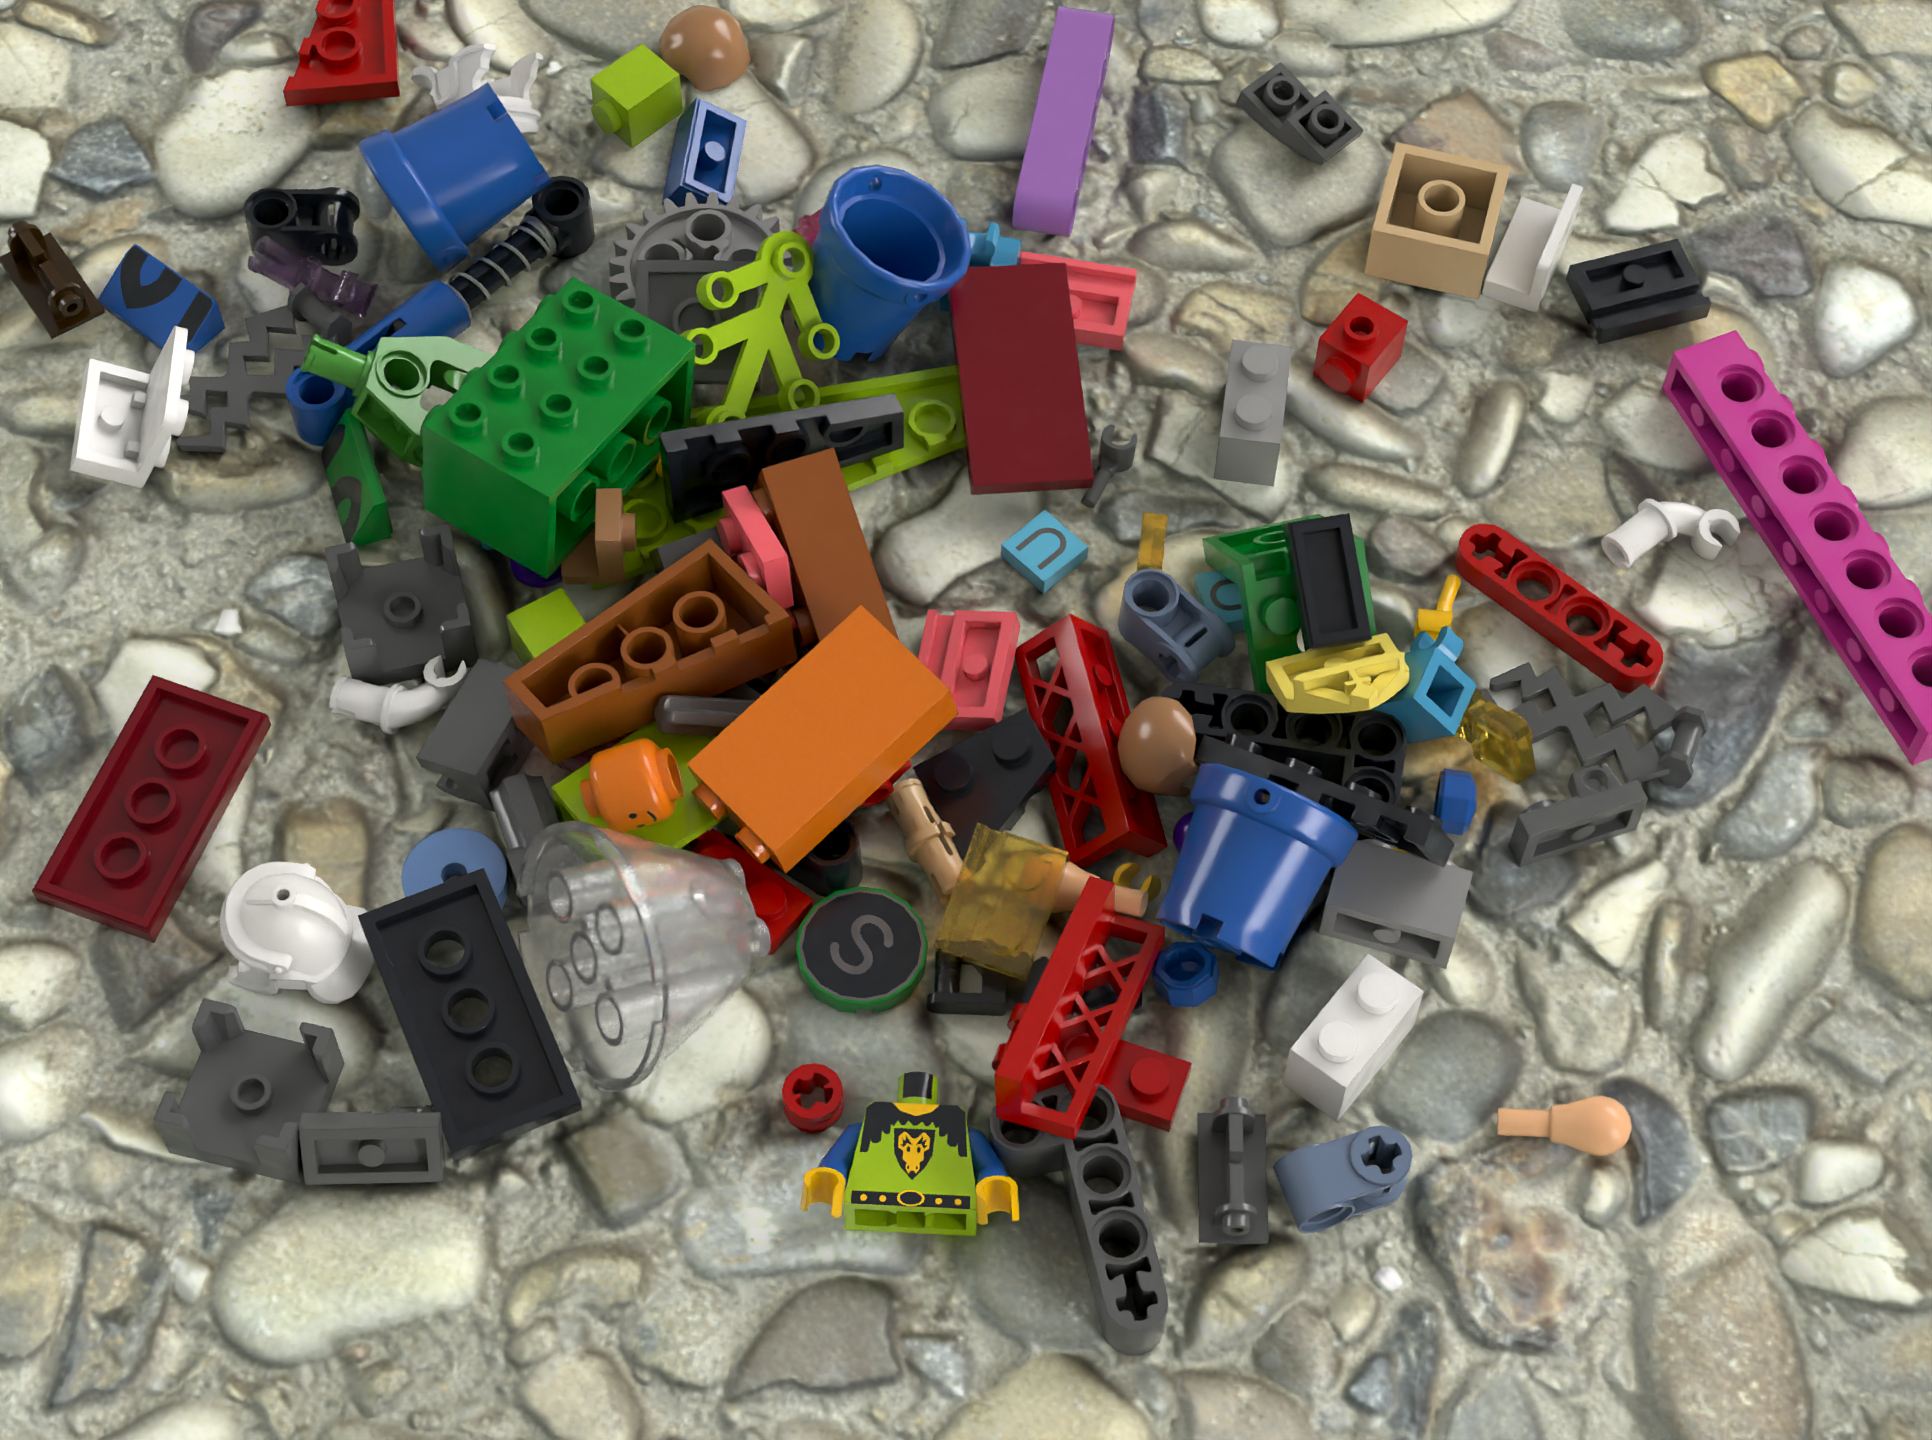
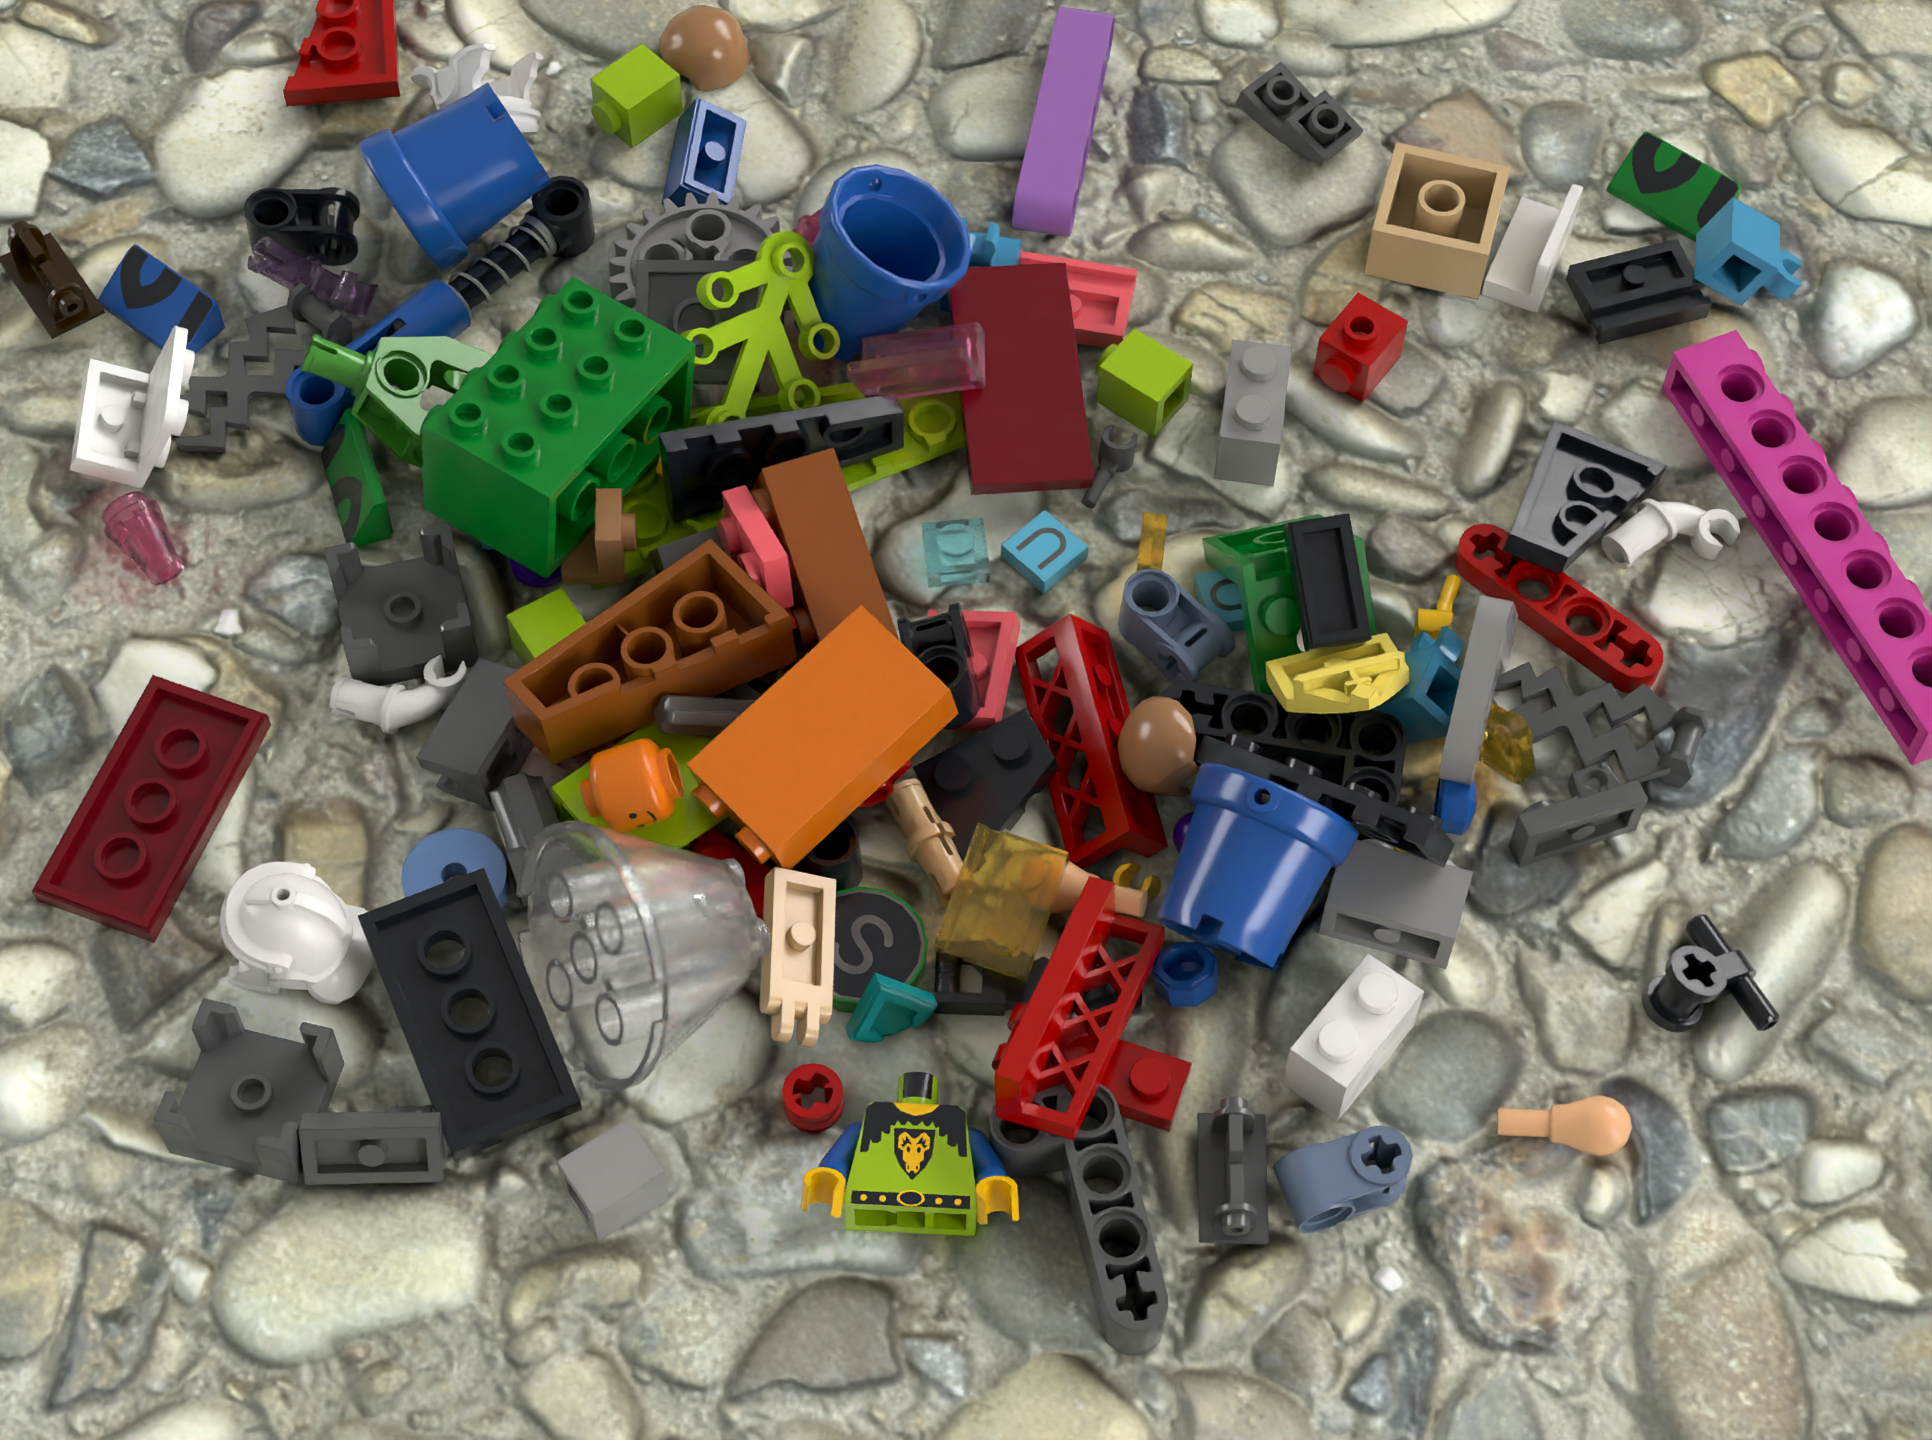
none -> clear pink cone [102,491,184,585]
none -> light grey panel [557,1121,669,1242]
none -> tan hinge [760,867,836,1048]
none -> teal tile [845,973,938,1043]
none -> clear pink panel [847,322,985,399]
none -> black piece [897,602,981,729]
none -> clear light blue plate [922,518,990,588]
none -> lime brick [1095,328,1193,438]
none -> light grey beam [1439,595,1518,785]
none -> wing [1502,420,1667,574]
none -> slope [1606,131,1742,242]
none -> black piece [1642,914,1780,1033]
none -> dark azure brick [1694,197,1802,306]

